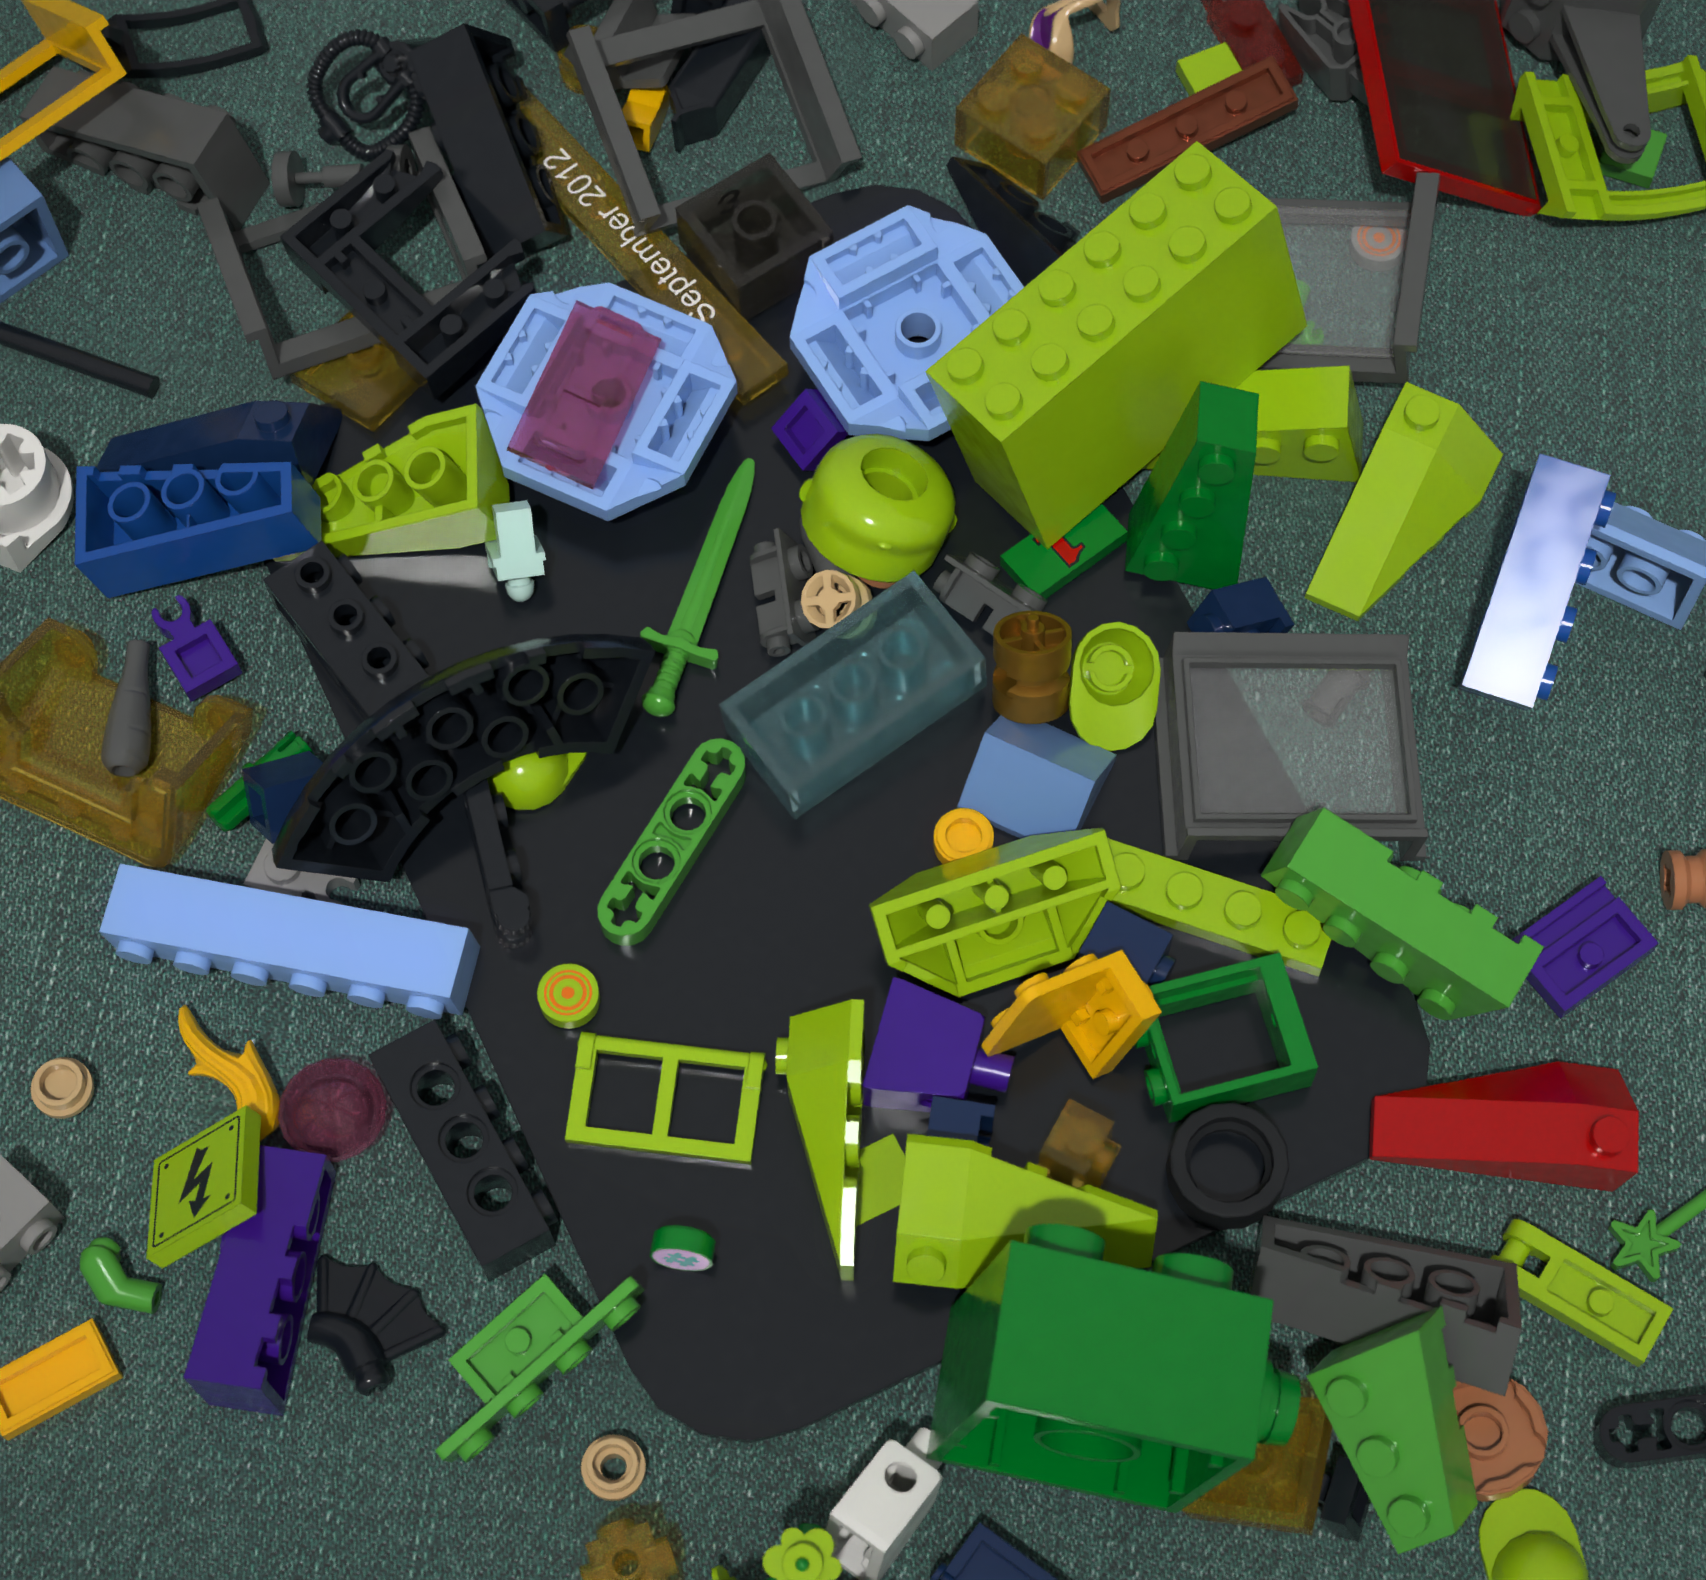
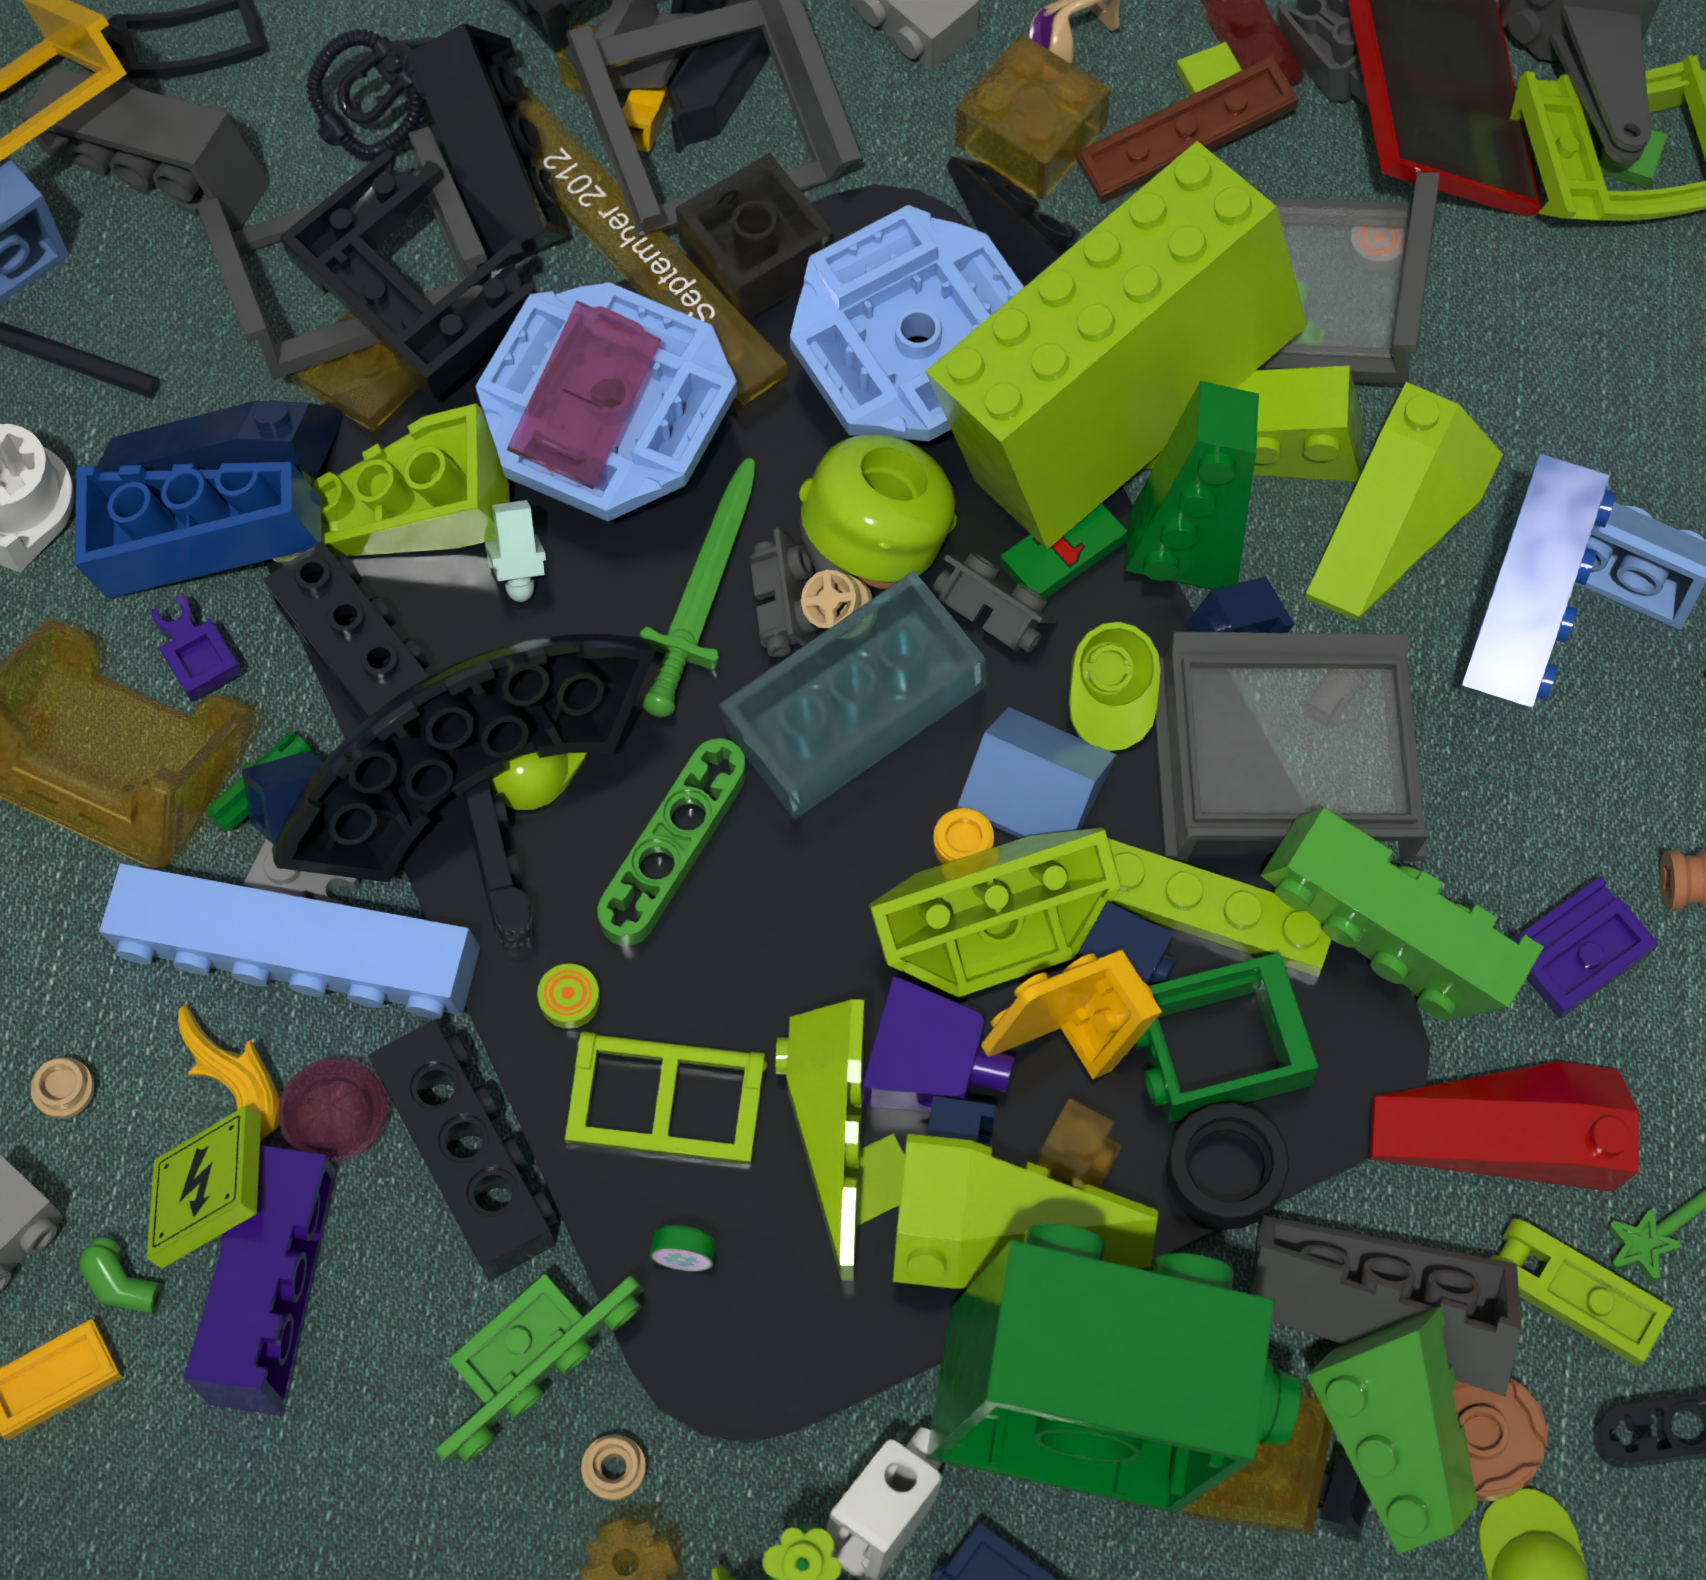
dark grey piece [101,640,151,777] -> none
dark grey wheel [271,144,416,207] -> none
black arm [307,1255,446,1396] -> none
dark purple plate [771,389,848,471] -> none
pearl gold wheel [992,611,1072,724] -> none

